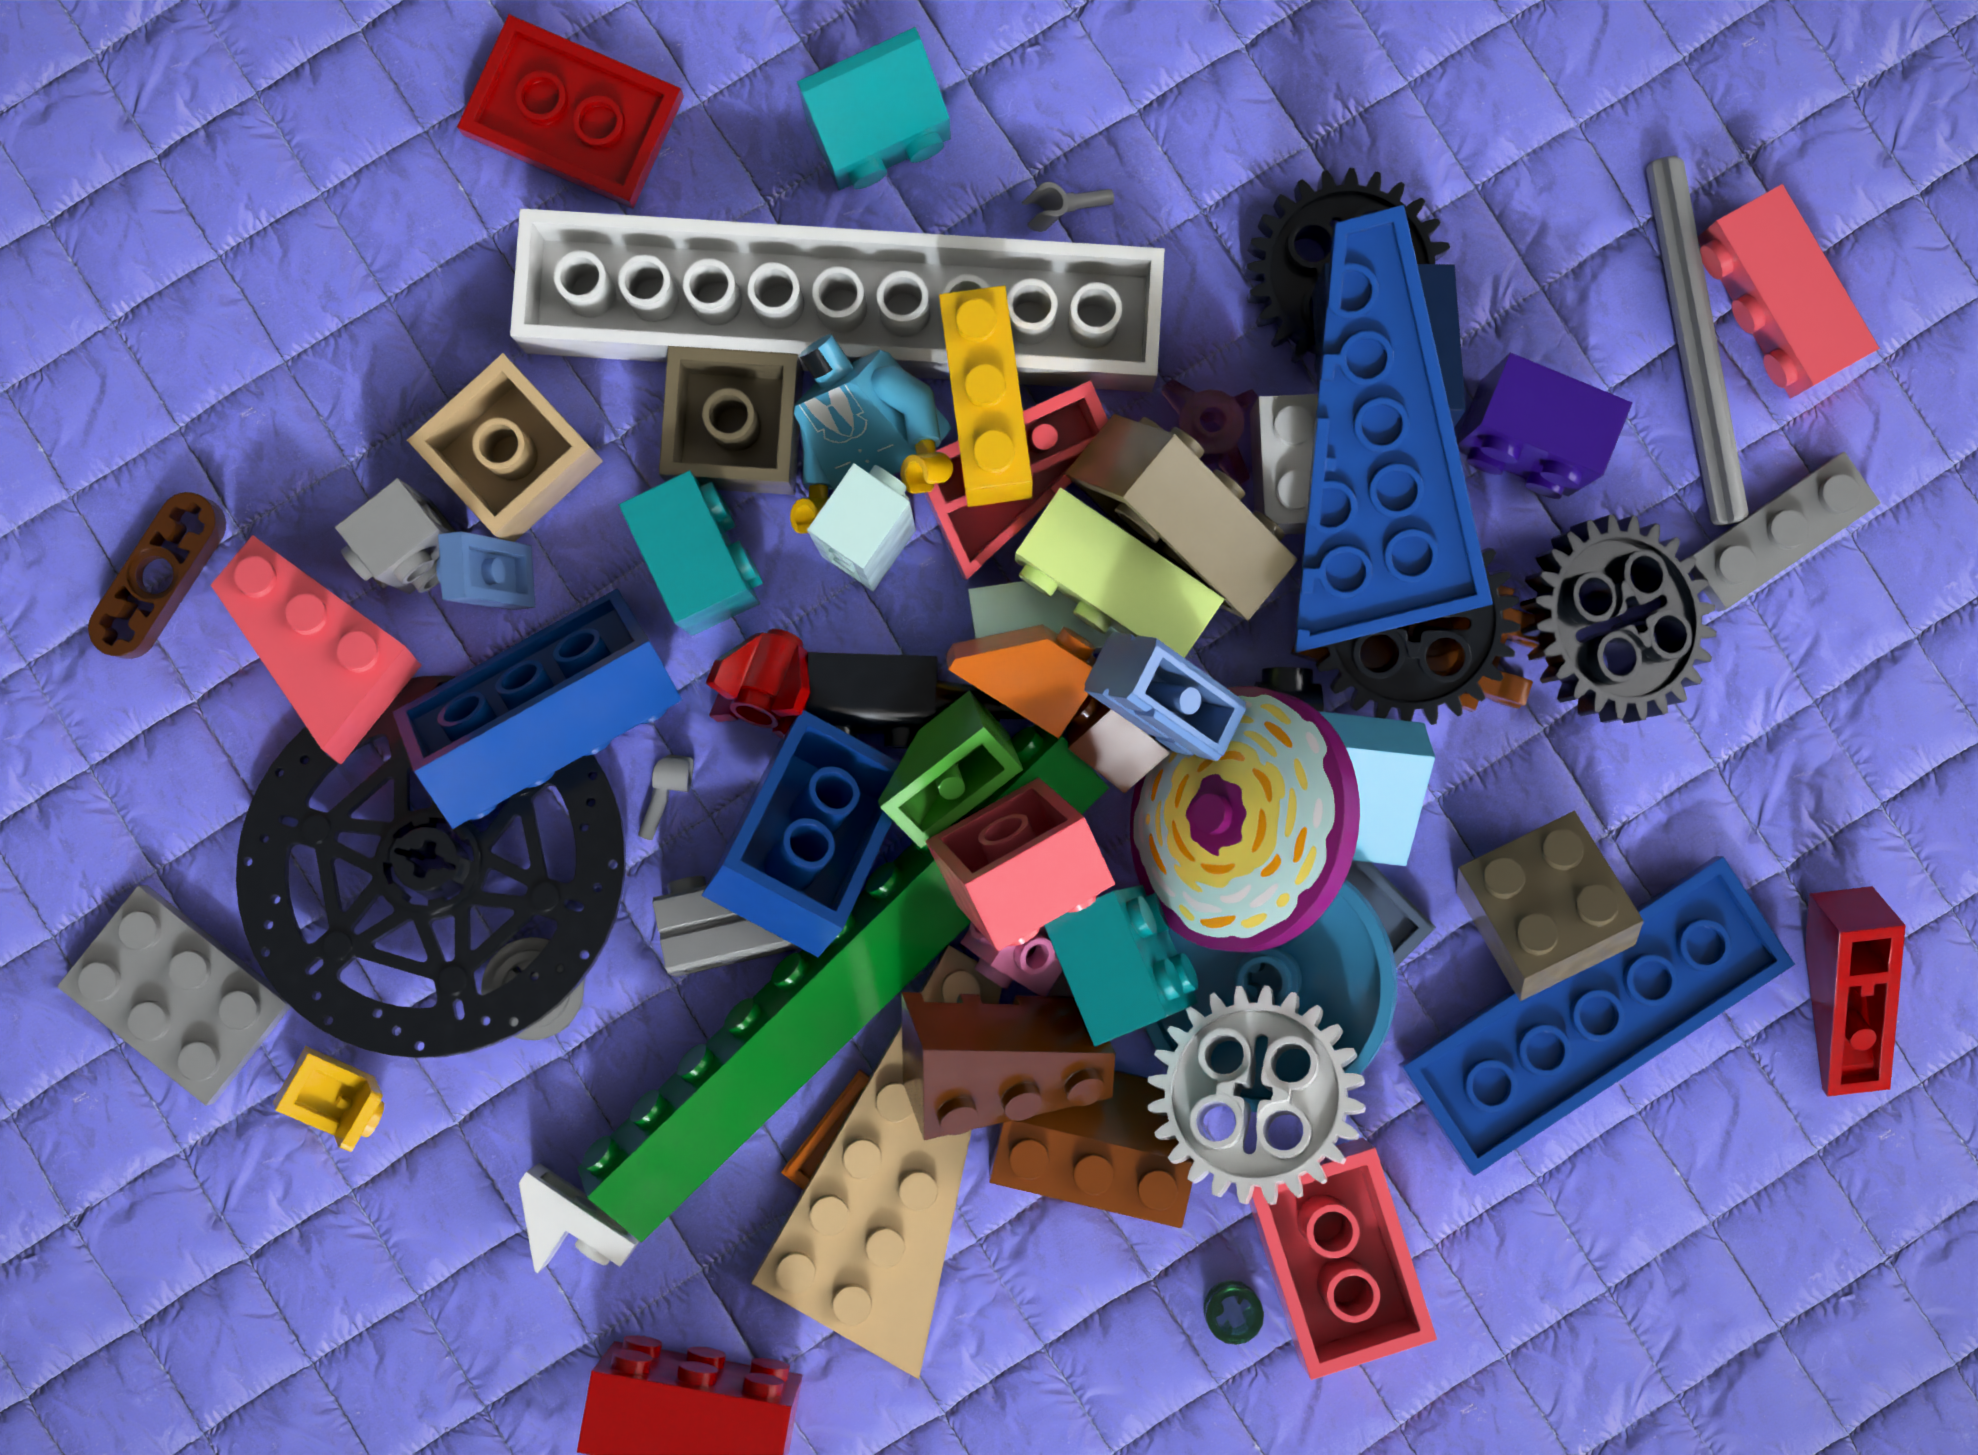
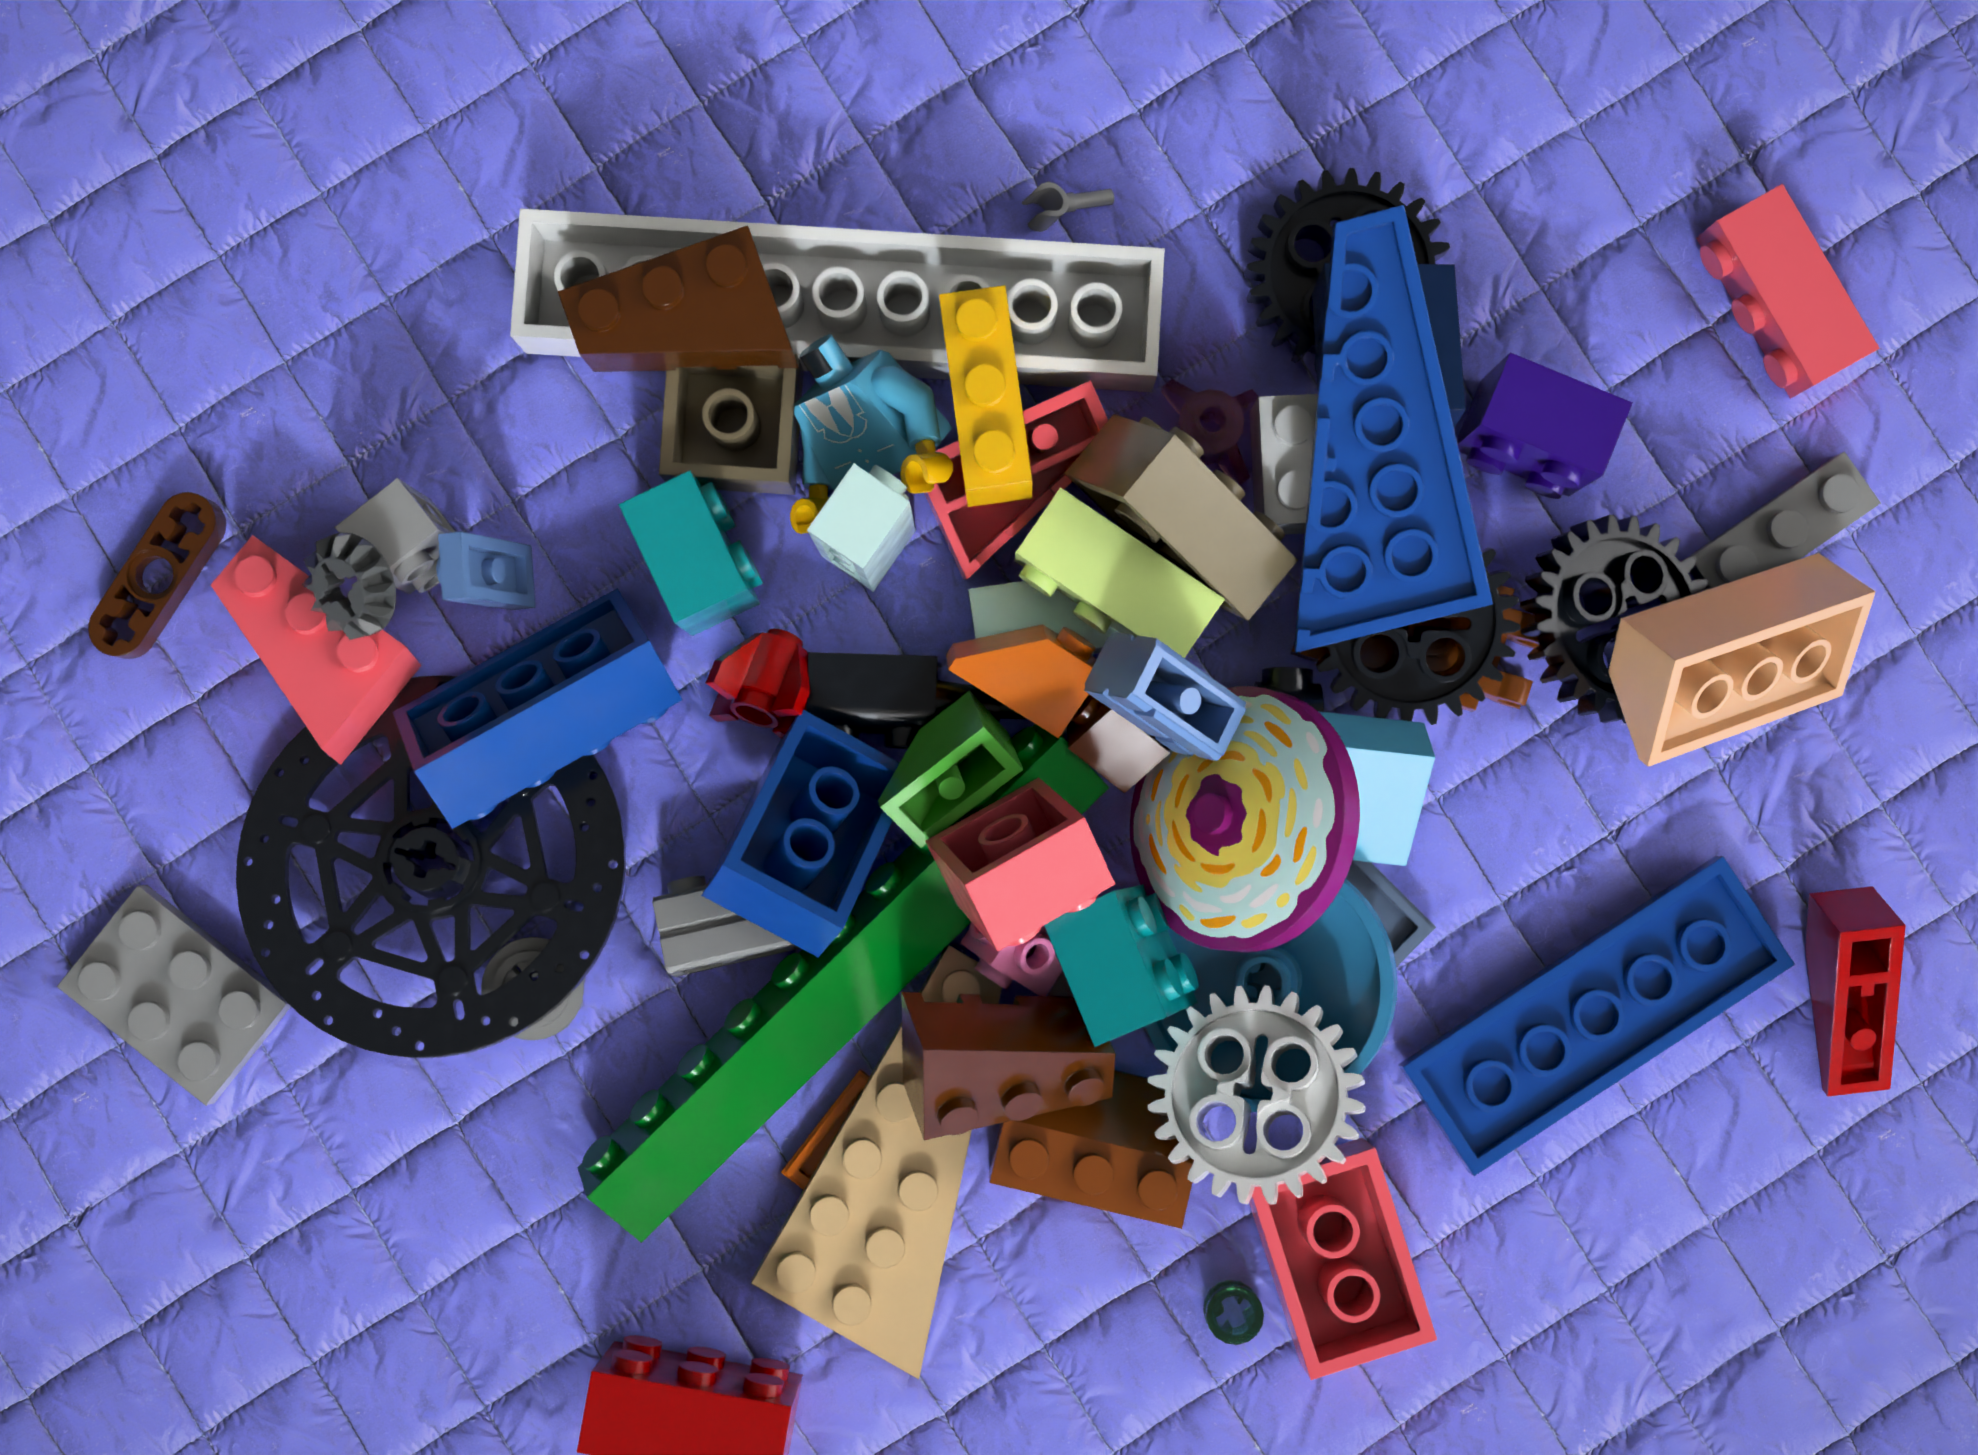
yellow bracket [273,1045,384,1152] -> none
tan brick [407,353,603,542] -> none
red plate [457,14,684,209] -> none
white slope [519,1163,640,1274] -> none
light grey hand [638,755,694,840] -> none
teal slope [797,27,951,191] -> none
dark tan brick [1456,810,1644,1001] -> none
light grey axle [1646,156,1749,526] -> none
none -> dark grey gear [302,533,396,640]
none -> reddish brown wedge [558,225,799,372]
none -> light nougat slope [1608,553,1875,767]

